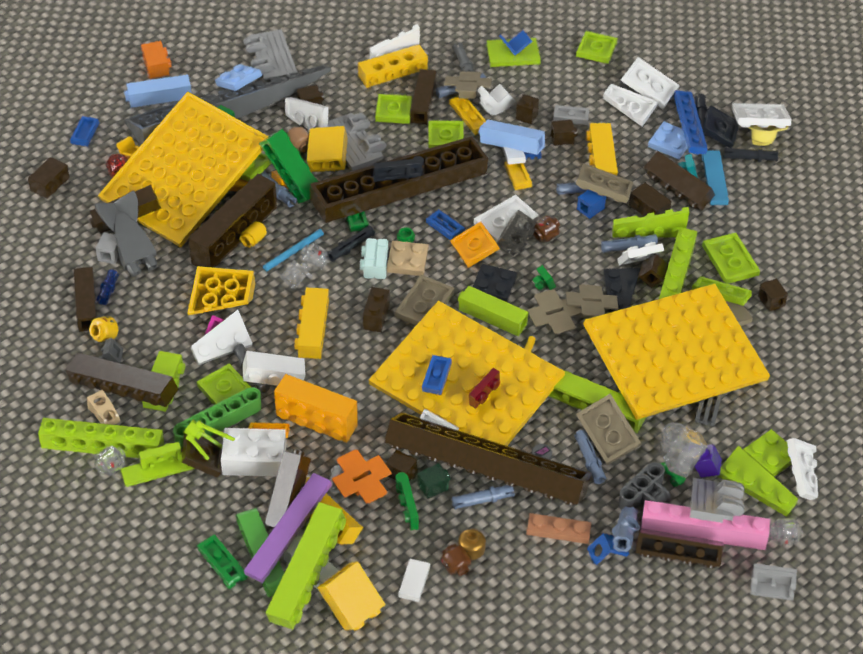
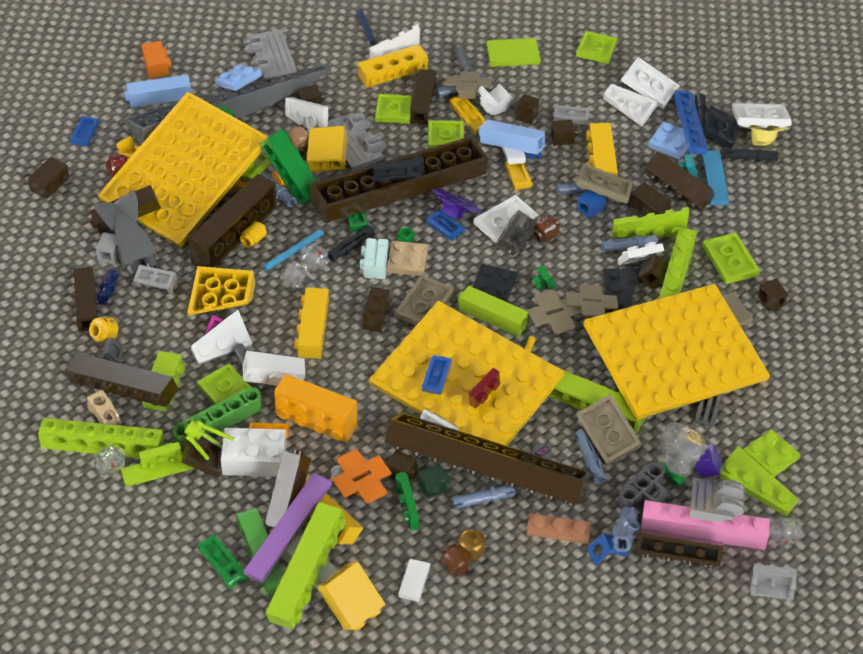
light orange tile [450,222,500,268] -> none
blue bracket [499,30,532,55] -> none
lime tile [692,276,752,306] -> none
white wing [787,438,818,500] -> none
none -> light grey hinge [133,265,178,294]
none -> dark blue bar [357,9,376,46]
none -> dark purple piece [433,189,482,219]

